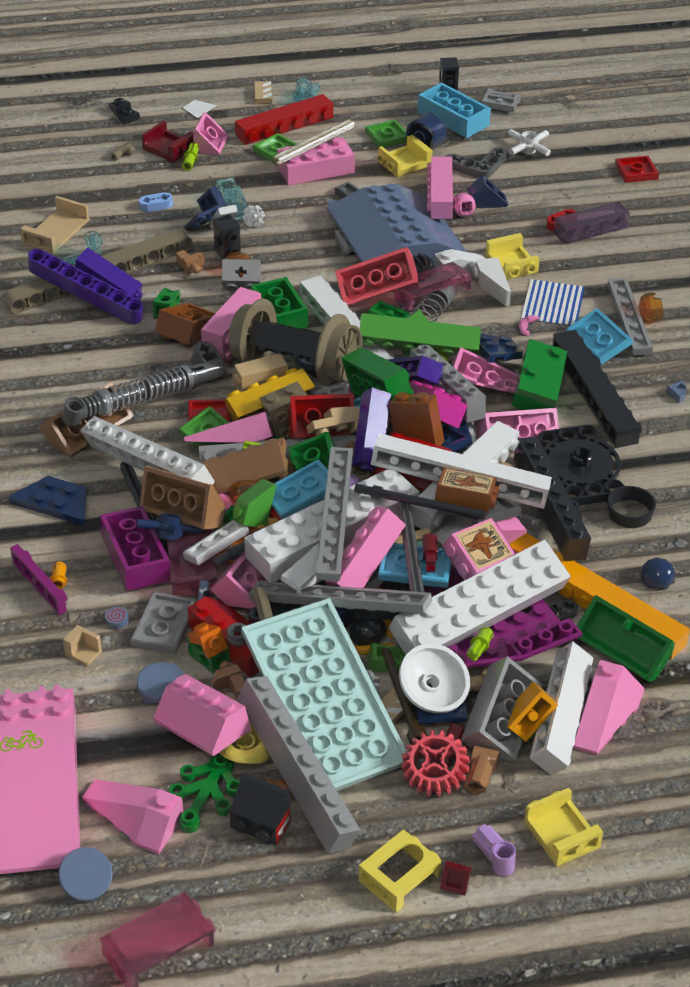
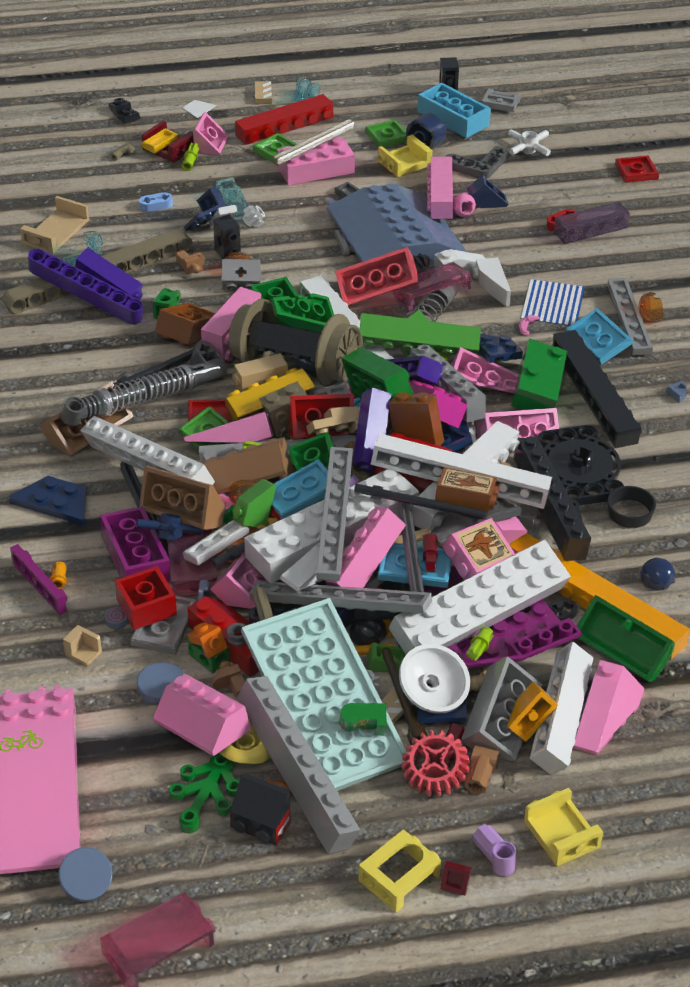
bright pink wedge [82,779,183,855] -> none
green plate [369,301,410,318] -> none
light yellow panel [485,233,539,280] -> none
none -> black bar [113,349,194,390]
none -> red brick [114,566,177,630]
none -> yellow tile [142,128,178,154]
none -> green wedge [271,293,334,332]
none -> green leg [339,703,387,736]

